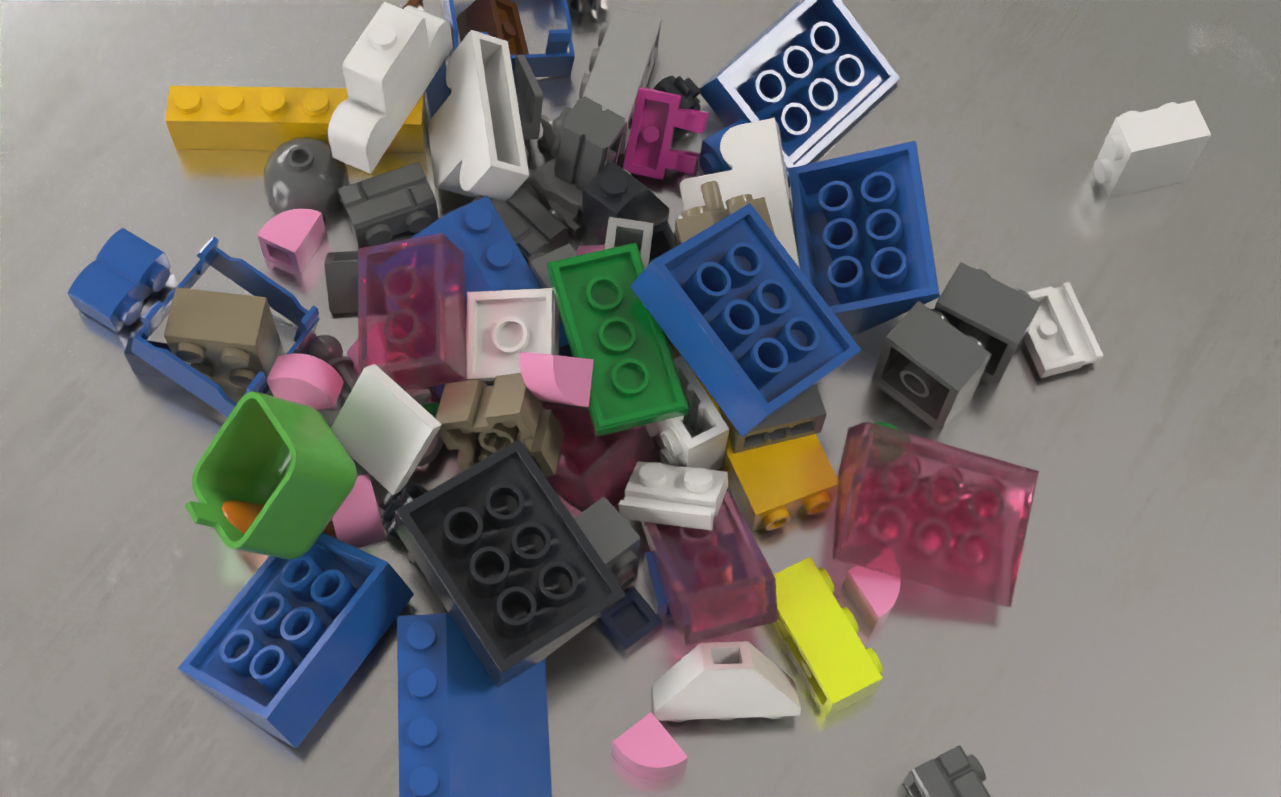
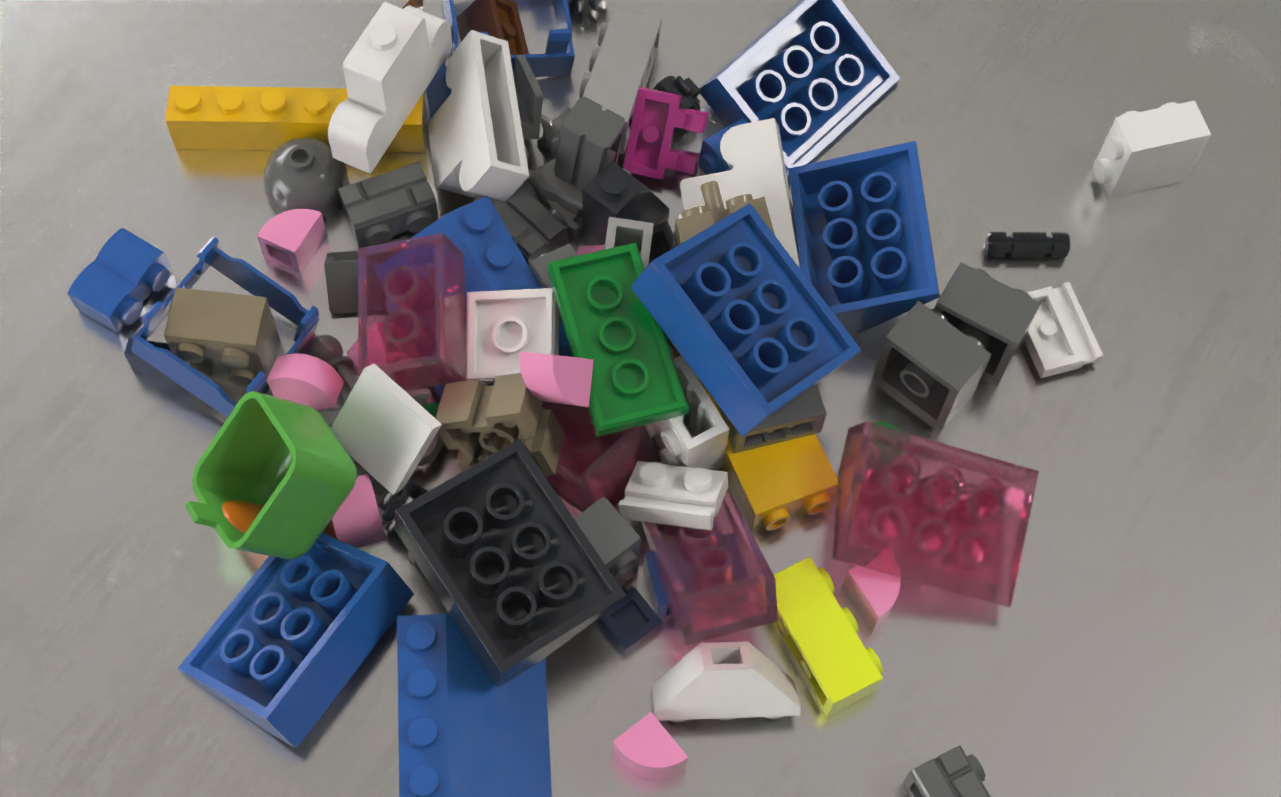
none -> black axle [985,232,1071,258]

